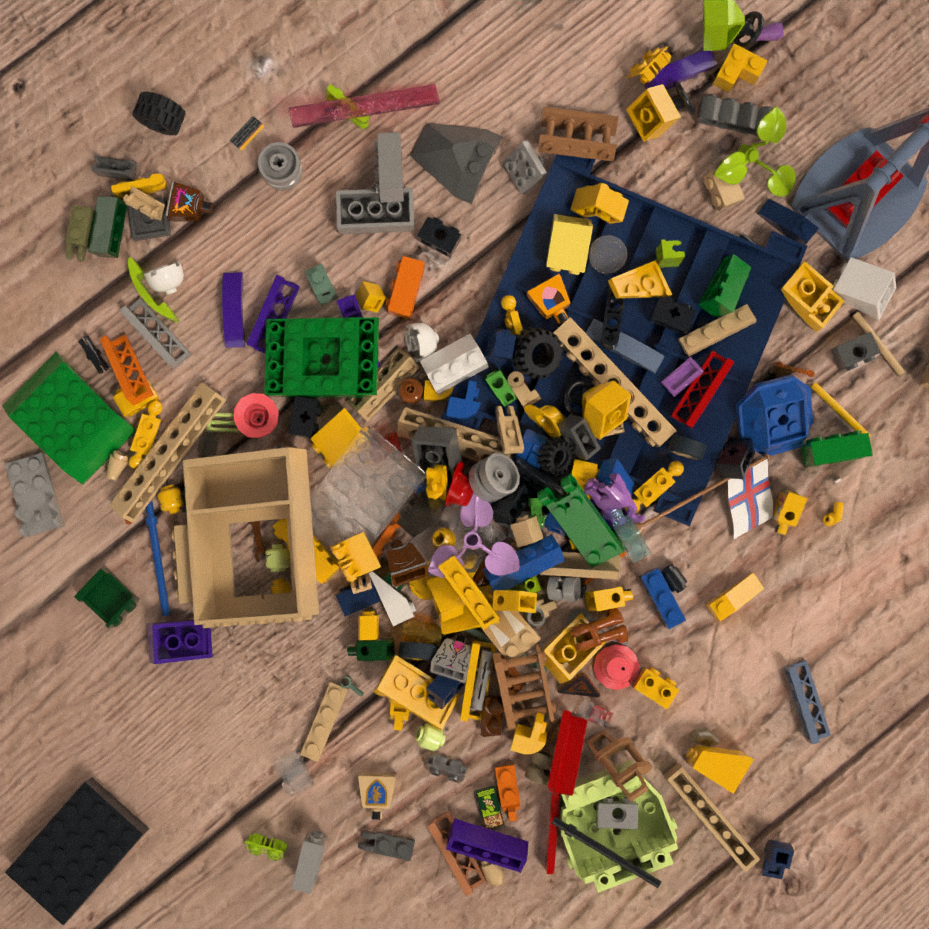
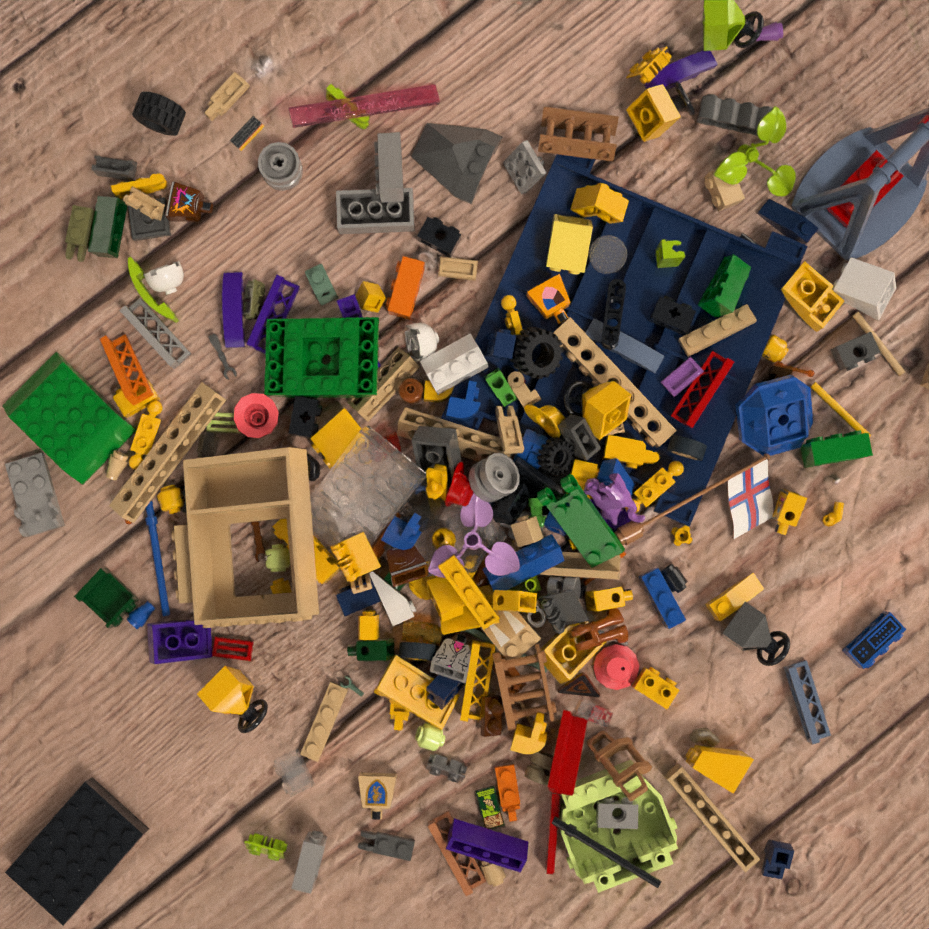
black pin [78,336,110,374] -> none
light grey pin [470,650,494,711] -> none
yellow wing [608,260,672,298] -> none
clear light blue hinge [611,509,651,563] -> none
yellow brick [712,43,768,93] -> none
black brick [717,437,755,480] -> none
none -> blue cone [126,601,156,630]
none -> yellow piece [197,666,268,733]
none -> tan hinge [204,72,250,121]
none -> dark grey piece [209,334,237,380]
none -> red tile [212,637,254,661]
none -> olive hinge [243,279,265,320]
none -> black arm [307,453,320,481]
none -> blue brick [381,513,422,550]
none -> tan tile [438,257,478,281]
none -> dark grey hinge [538,590,589,634]
none -> yellow hinge [602,435,660,469]
none -> yellow plate [671,525,692,546]
none -> dark grey piece [722,602,790,666]
none -> yellow head [762,334,789,363]
none -> blue brick [842,611,906,669]

